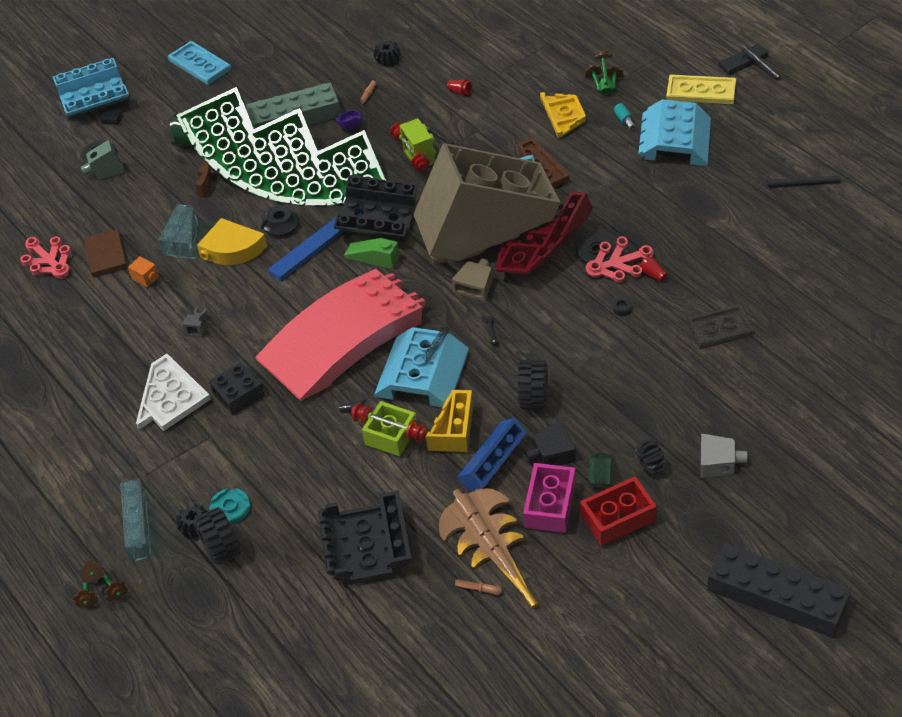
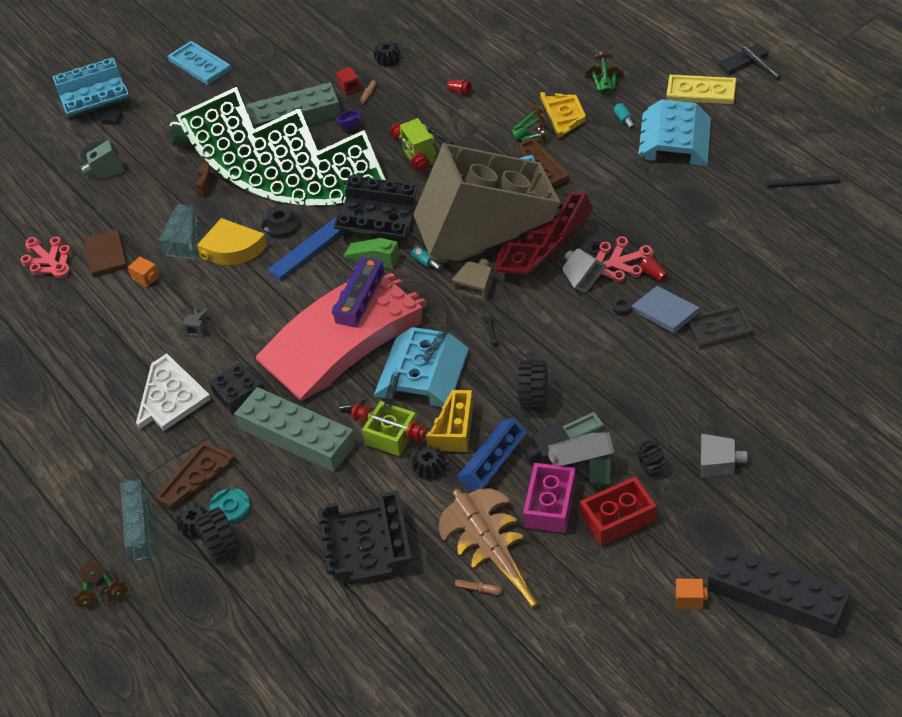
none -> reddish brown wing [154,441,236,510]
none -> sand green brick [234,387,356,472]
none -> dark purple brick [332,257,385,328]
none -> red brick [336,67,360,95]
none -> black piece [383,368,400,414]
none -> teal piece [411,246,443,270]
none -> black gear [411,445,446,480]
none -> plant [512,102,547,144]
none -> light grey slope [548,432,614,466]
none -> light grey torso [563,248,607,293]
none -> sand green tile [563,412,604,439]
none -> sand blue tile [632,286,700,333]
none -> orange brick [676,579,708,609]

